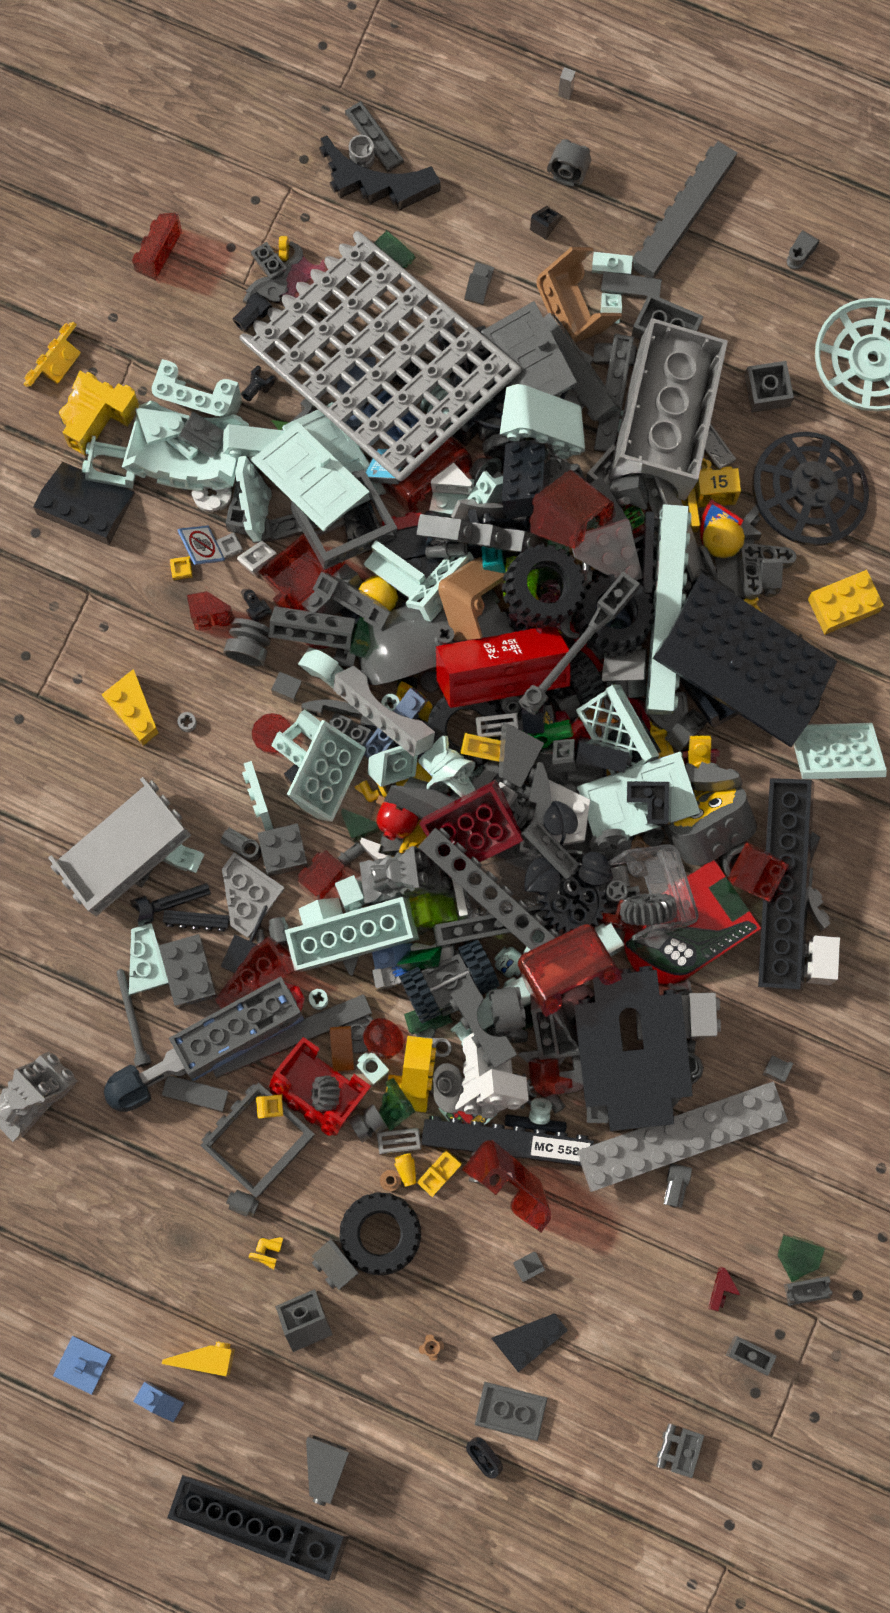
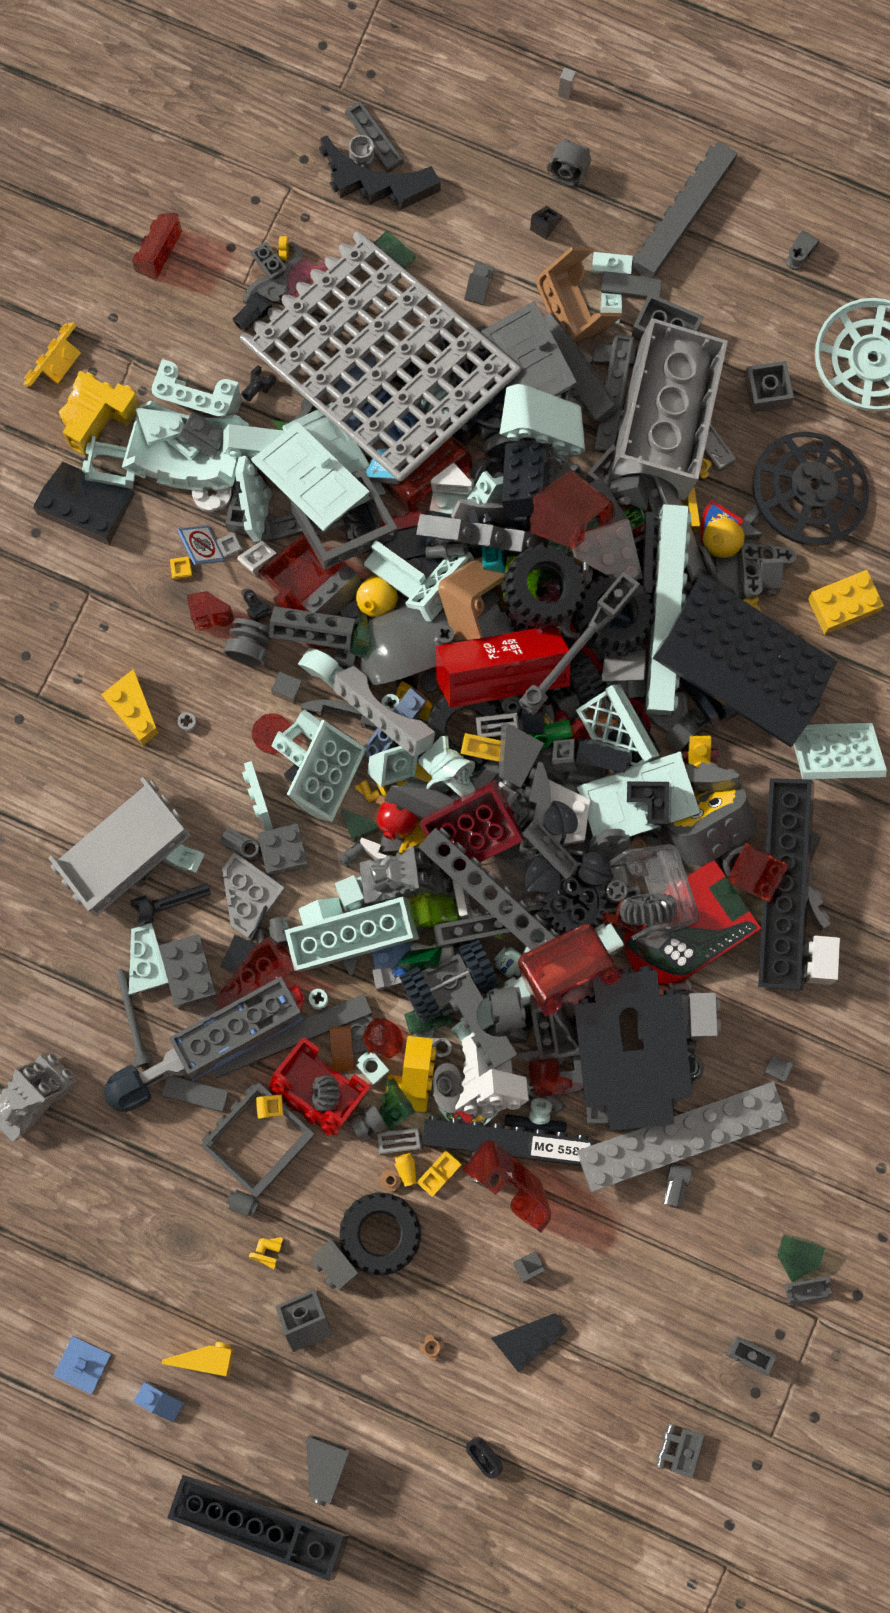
black piece [163,910,230,932] -> none
clear red brick [298,850,346,901] -> none
dark grey slope [313,571,391,630] -> none
dark grey slope [329,713,373,746] -> none
dark grey tile [474,1381,548,1441] -> none
yellow slope [650,722,674,759] -> none
yellow brick [694,467,741,508] -> none
dark red slope [708,1267,740,1312] -> none

